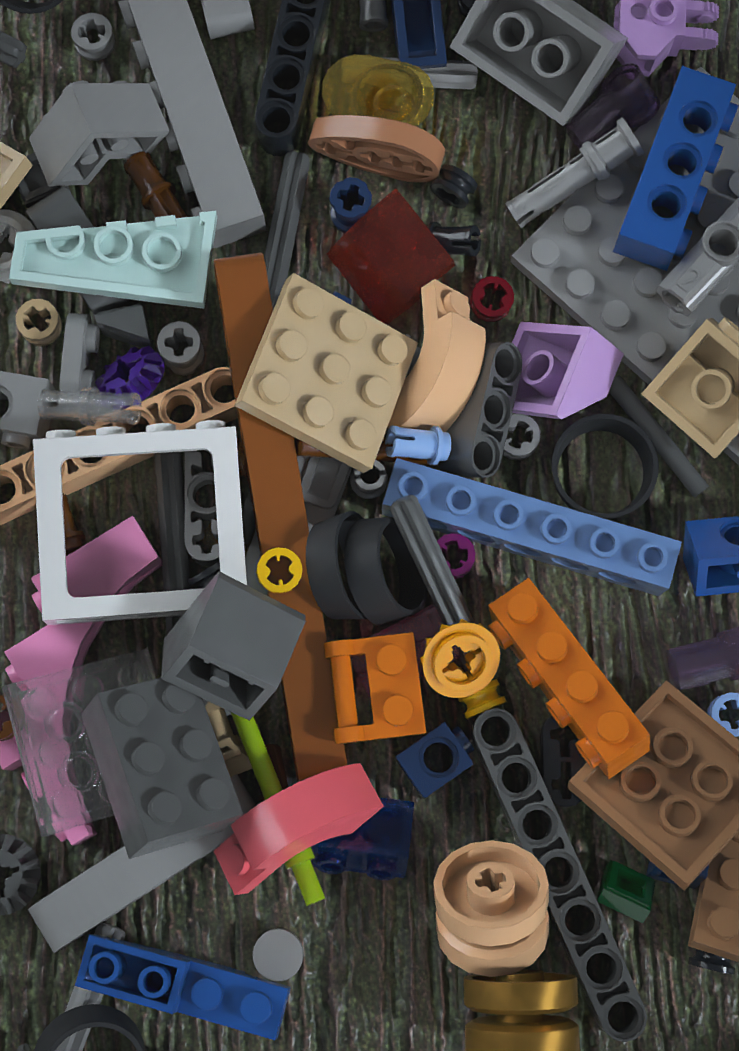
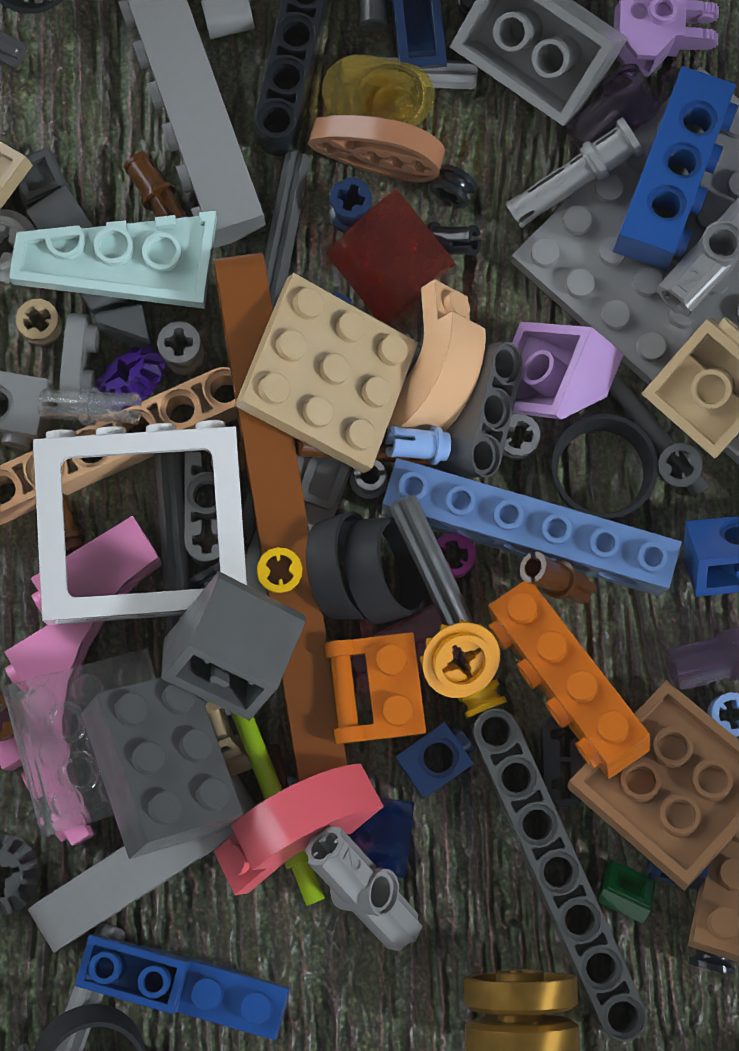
light grey brick [29,80,170,186] -> none
light grey bush [71,13,115,61] -> none
light grey tile [253,928,304,981] -> none
light nougat wheel [433,840,549,977] -> none
dark red bush [470,276,514,322] -> none
none -> light grey piece [305,826,423,951]
none -> reddish brown axle [519,552,597,605]
none -> dark grey bush [658,443,703,487]

